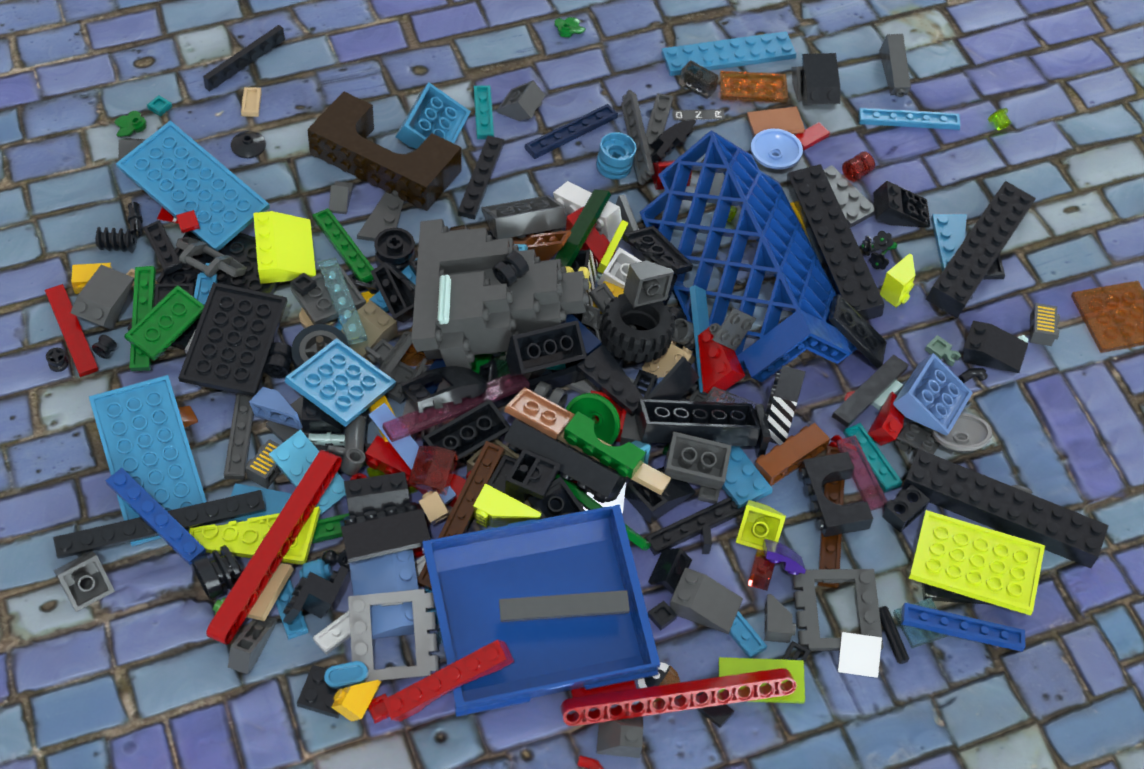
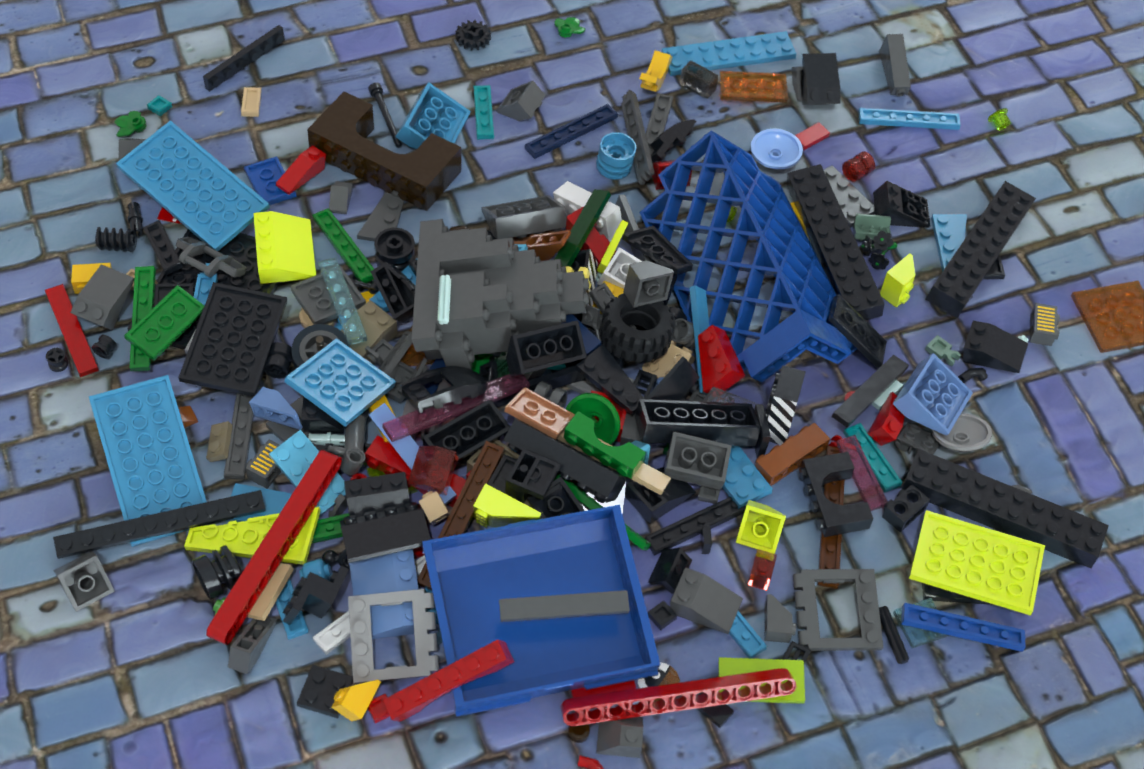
blue plate [105,468,206,565] -> none
red tile [176,210,200,233] -> none
black dish [231,131,266,158] -> none
black tile [290,273,317,296] -> none
dark azure tile [324,661,368,689] -> none
black plate [458,136,504,220] -> none
black wheel [492,251,529,287] -> none
dark grey sticker [672,109,725,120] -> none
dark grey hinge [709,307,756,350] -> none
nougat tile [747,106,805,137] -> none
dark purple slope [763,539,806,575] -> none
white sticker [838,632,882,678] -> none
none -> dark tan plate [206,421,233,462]
none -> blue tile [244,156,296,206]
none -> red slope [276,145,326,195]
none -> dark grey tile [328,494,347,518]
none -> black piece [368,82,402,148]
none -> black gear [455,20,491,51]
none -> dark brown tile [568,724,590,743]
none -> yellow arch [640,50,672,92]
none -> sand green bracket [853,213,891,241]

